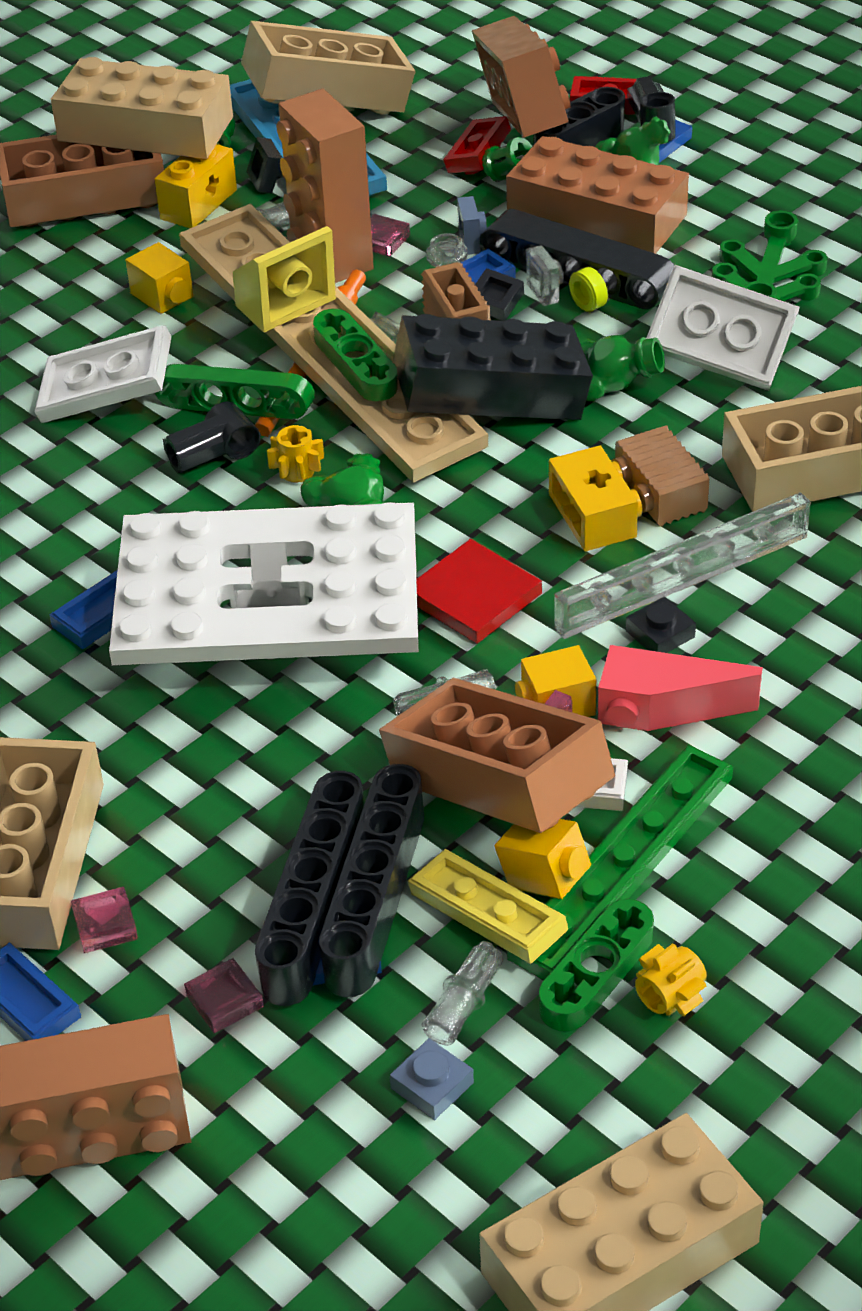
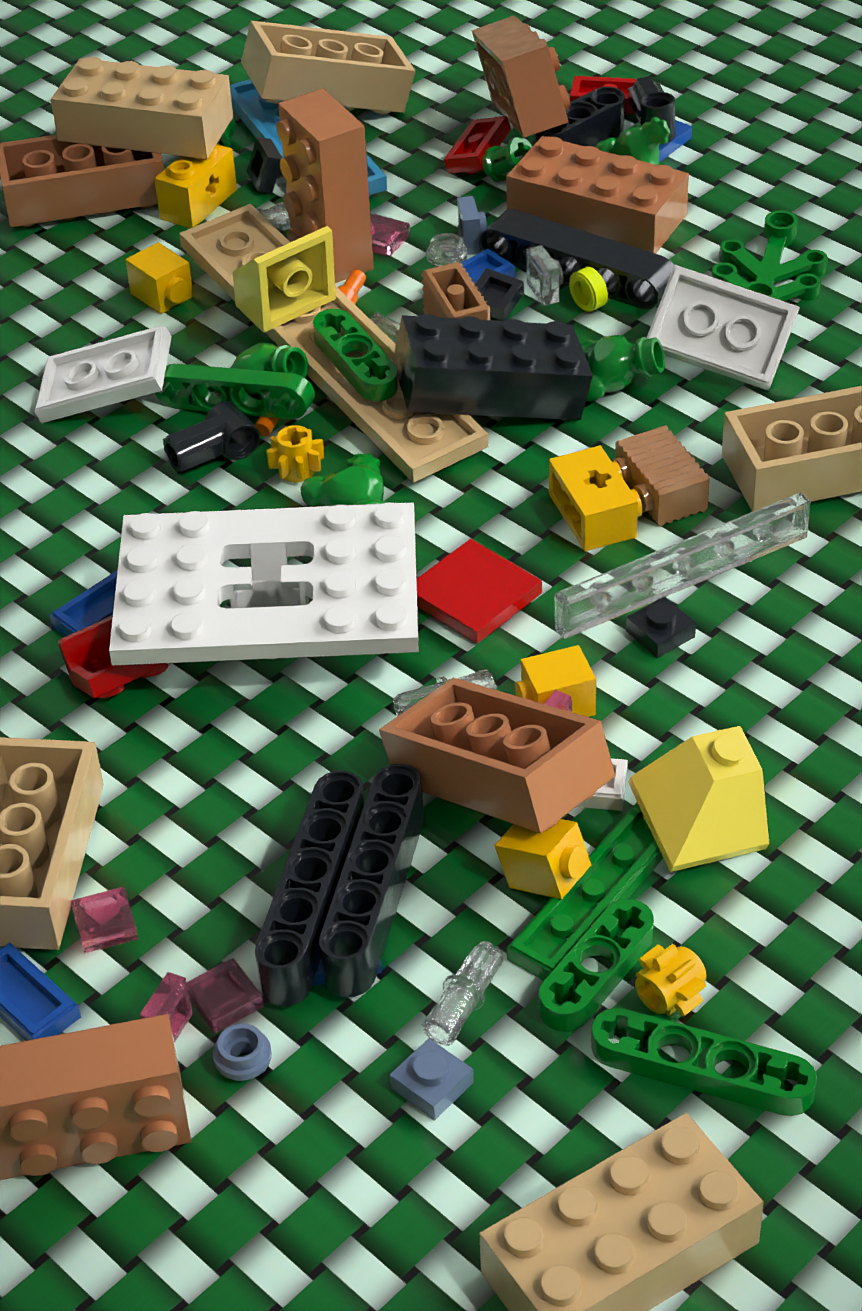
light yellow tile [408,849,568,964] -> none
coral slope [598,645,763,731] -> none
none -> red bracket [58,615,169,698]
none -> clear pink tile [140,972,193,1043]
none -> green animal [206,343,308,396]
none -> sand blue plate [213,1023,272,1081]
none -> green beam [591,1008,817,1116]
none -> light yellow slope [628,726,769,872]

